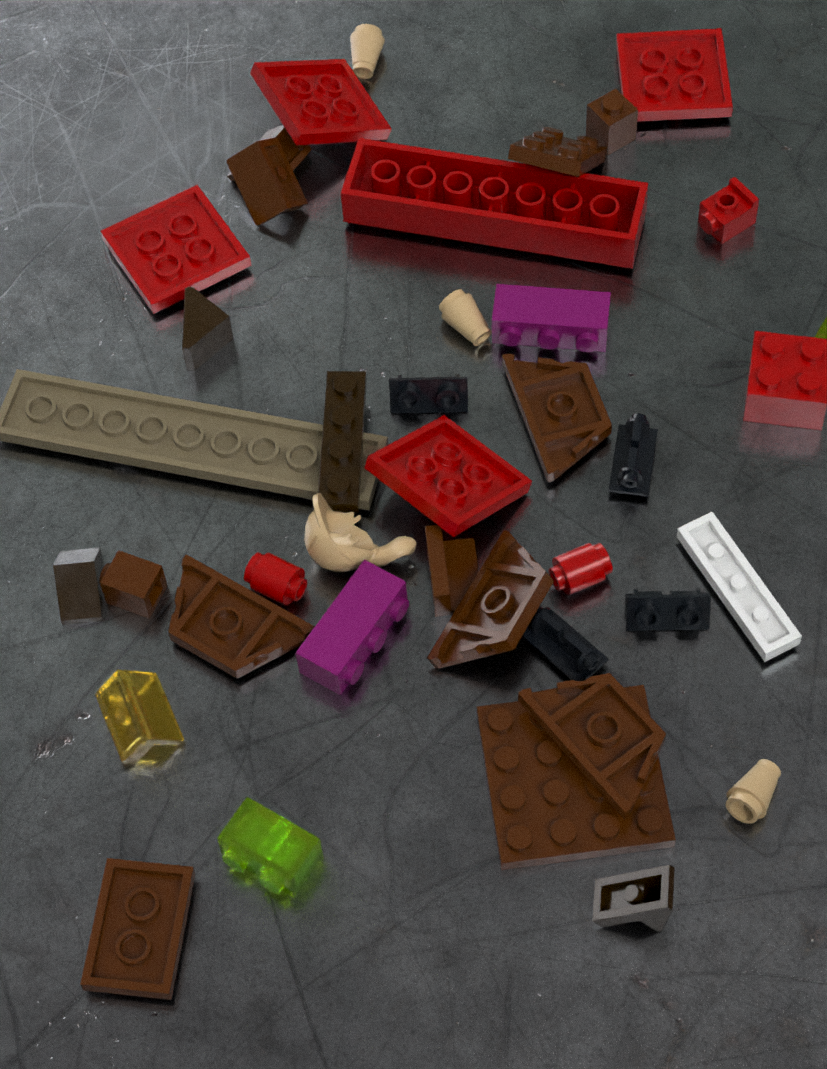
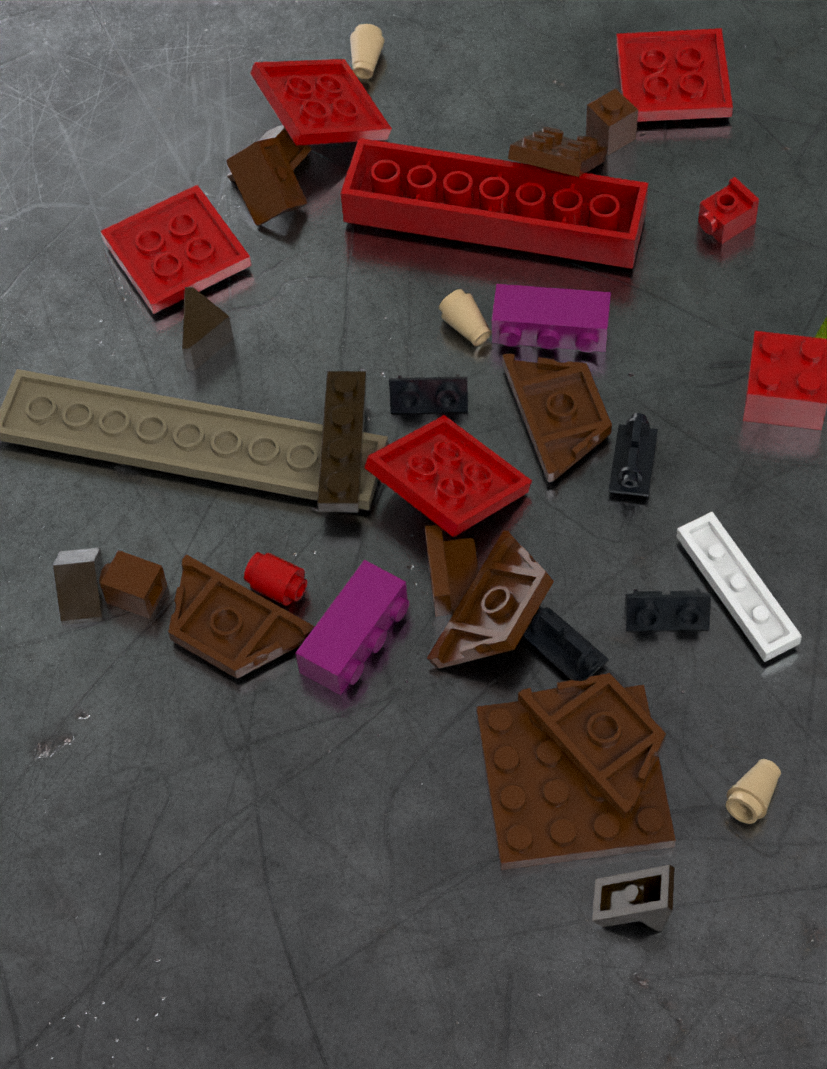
reddish brown plate [80,858,196,1000] -> none
clear yellow panel [95,670,184,764] -> none
clear neon green brick [217,797,323,898] -> none
tan piece [304,493,417,572] -> none
red brick [548,543,613,595] -> none

